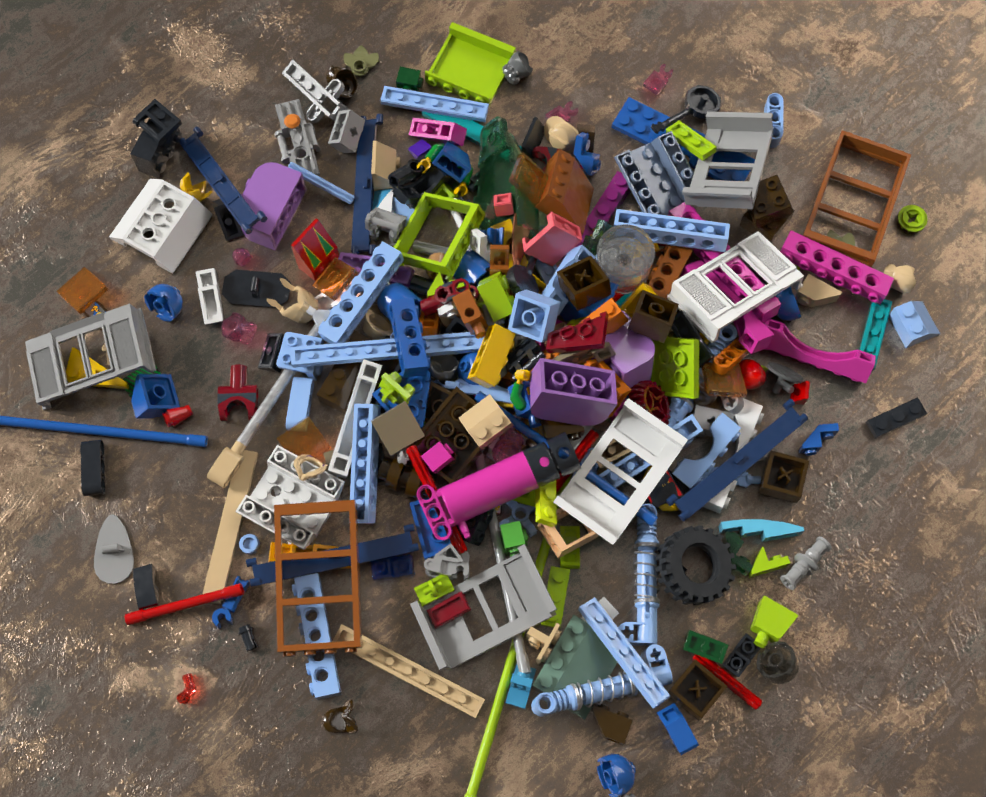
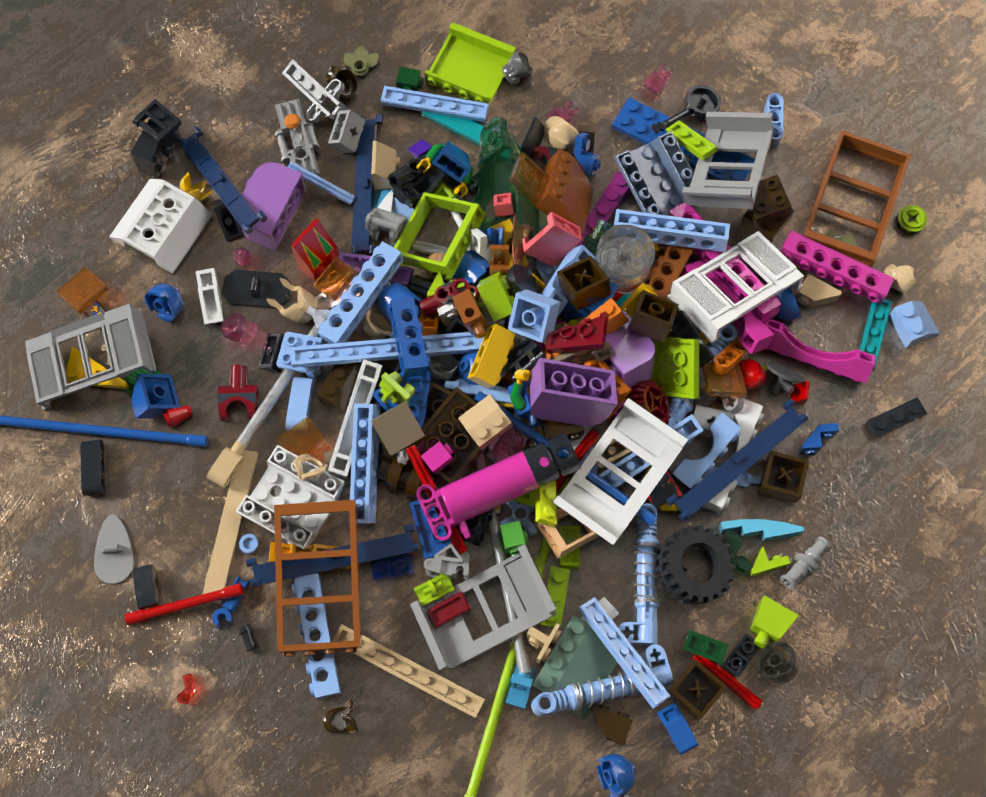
dark pink slope [409,118,467,146] -> none

